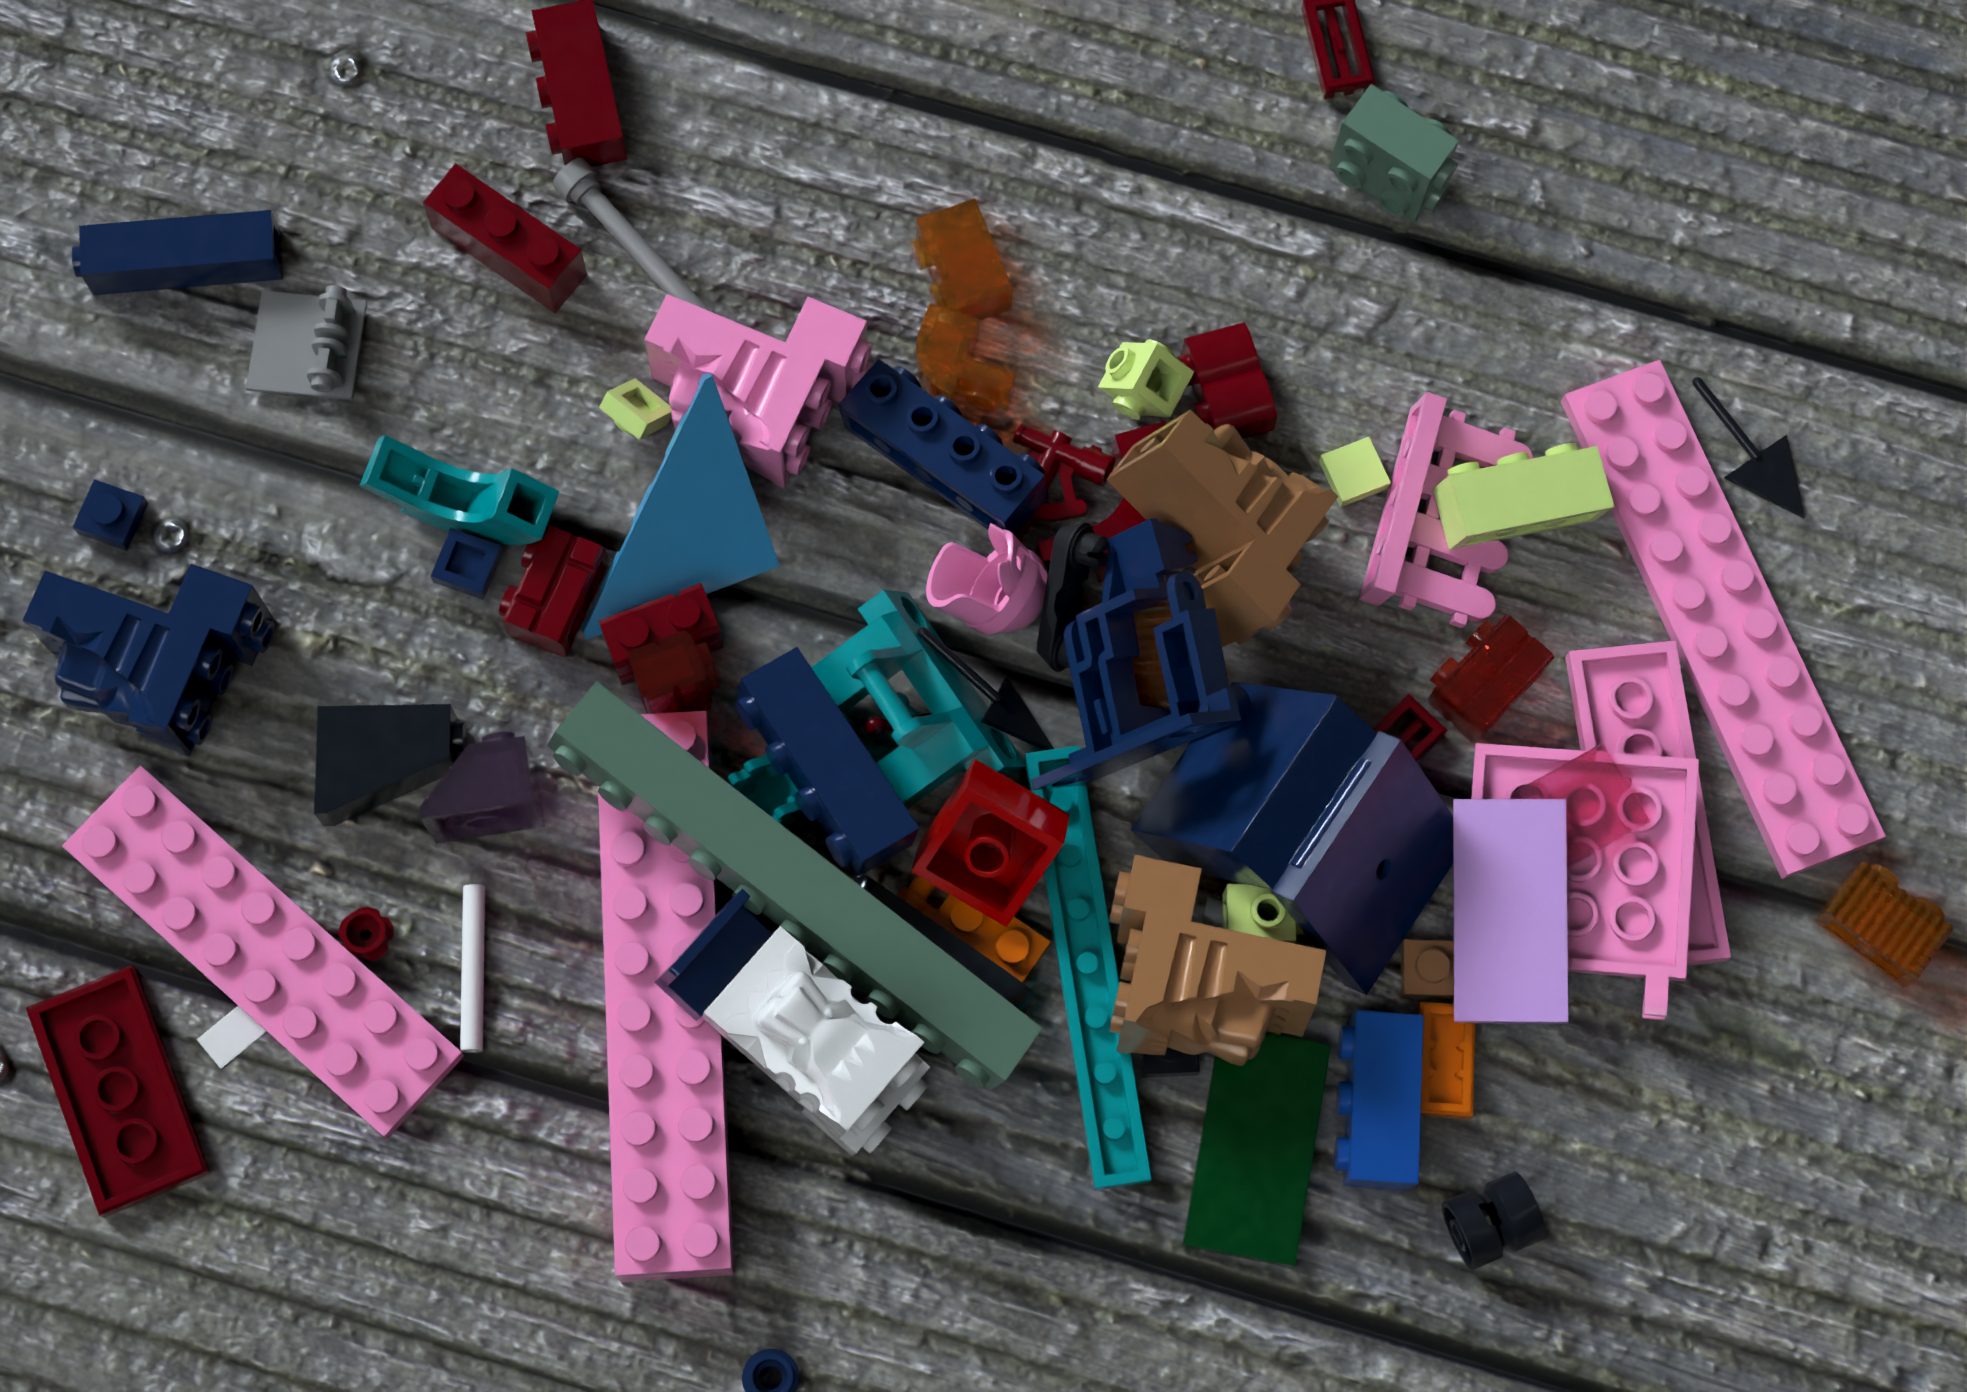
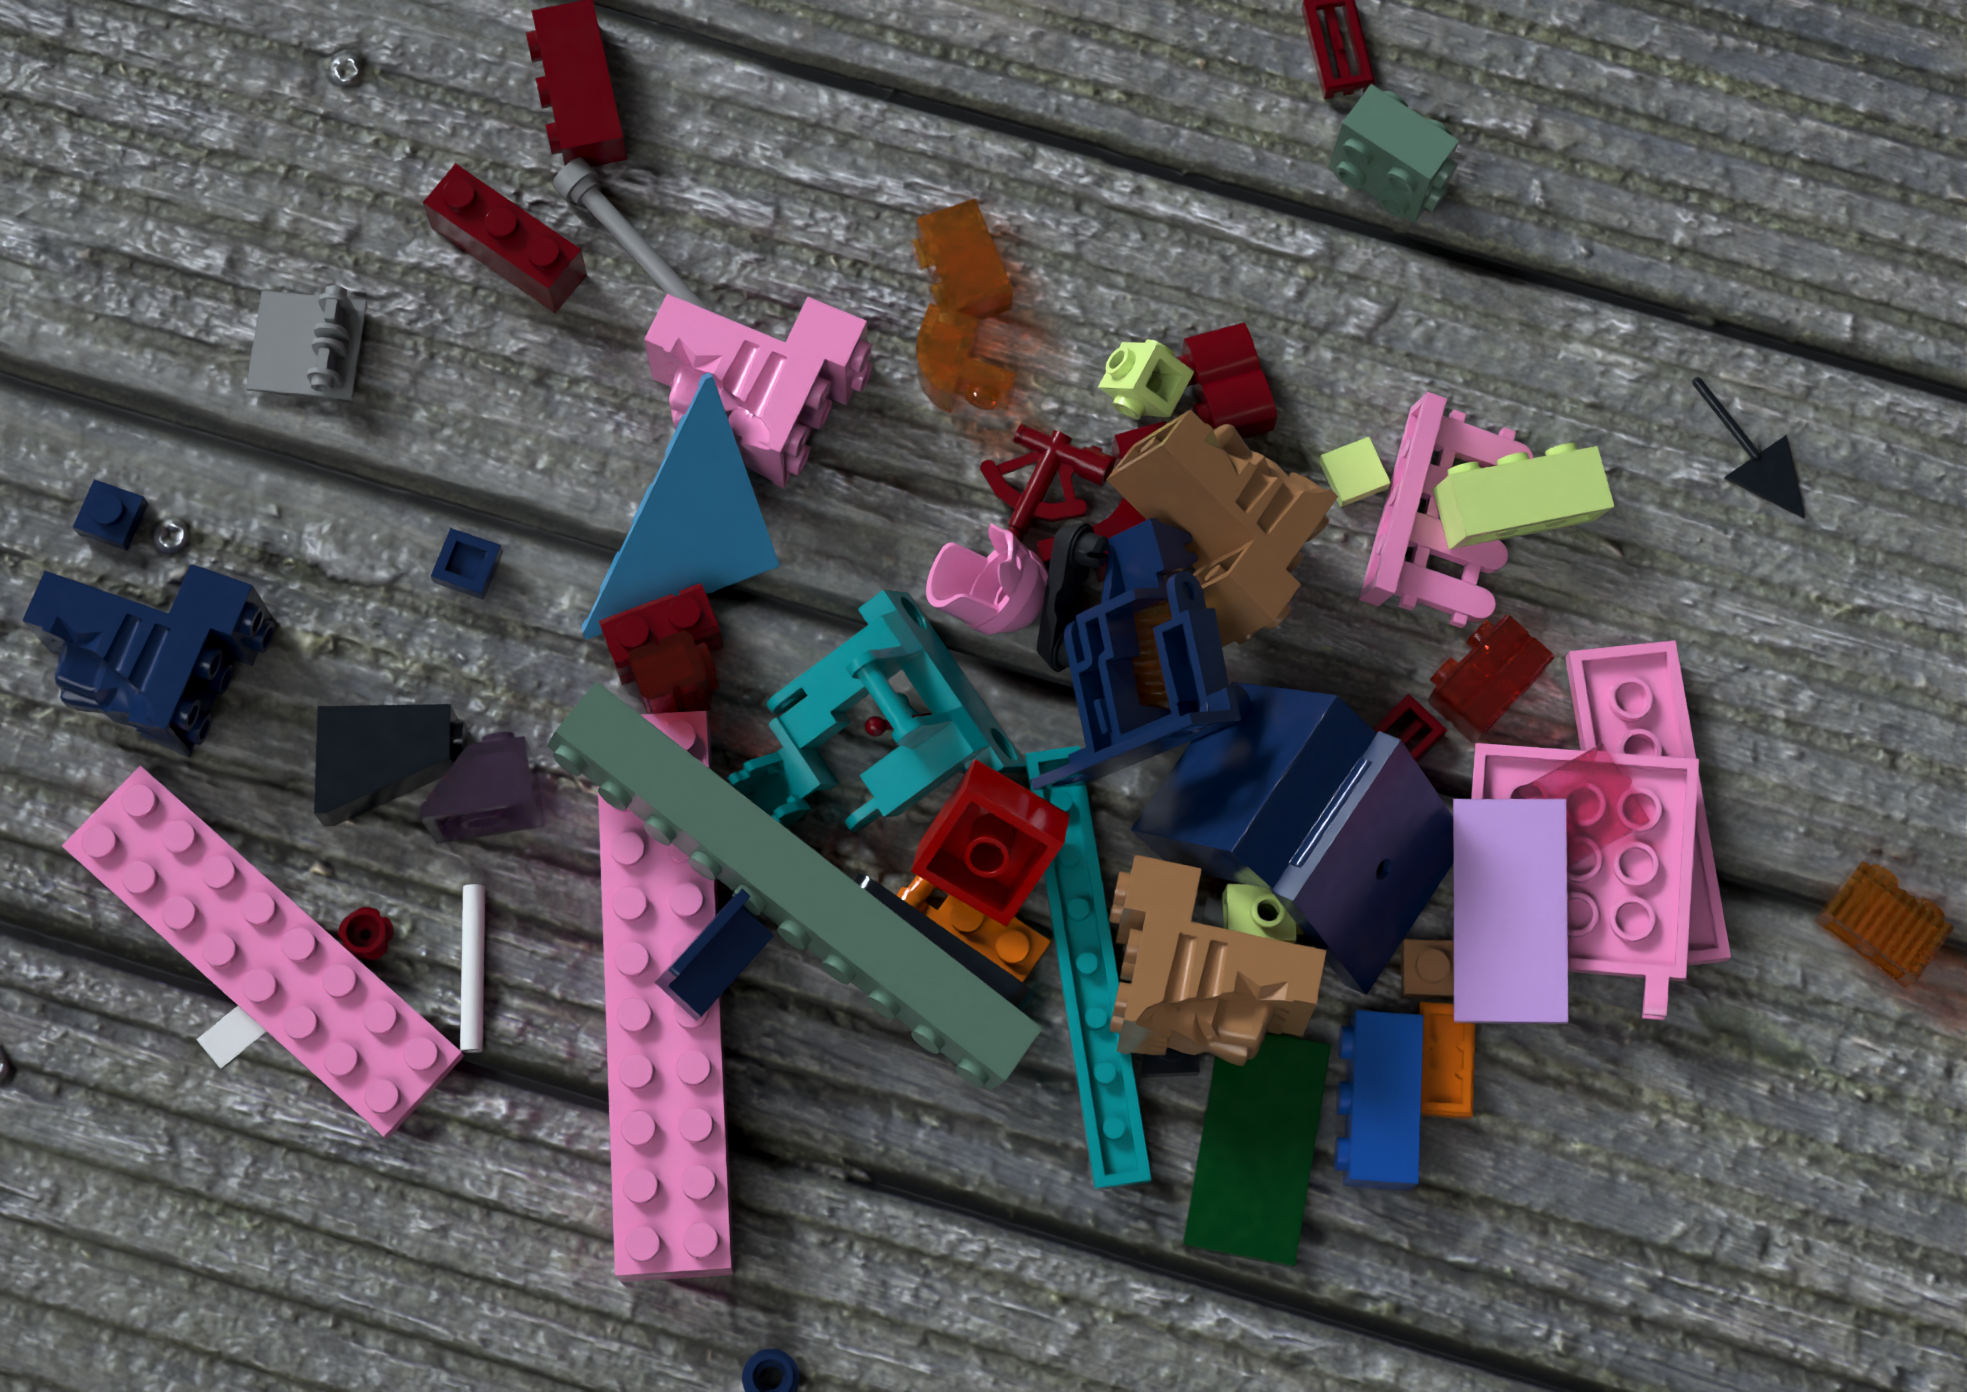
dark red tile [26,965,211,1218] -> none
dark blue brick [72,210,283,295] -> none
teal arch [359,435,560,545] -> none
dark red brick [499,525,610,657] -> none
yellowish green plate [599,378,672,440] -> none
white brick [702,926,930,1156] -> none
dark blue brick [735,647,919,878] -> none
dark blue brick [838,359,1049,536] -> none
black piece [918,627,1054,750] -> none
black wheel [1441,1171,1547,1270] -> none
bright pink plate [1560,359,1886,879] -> none

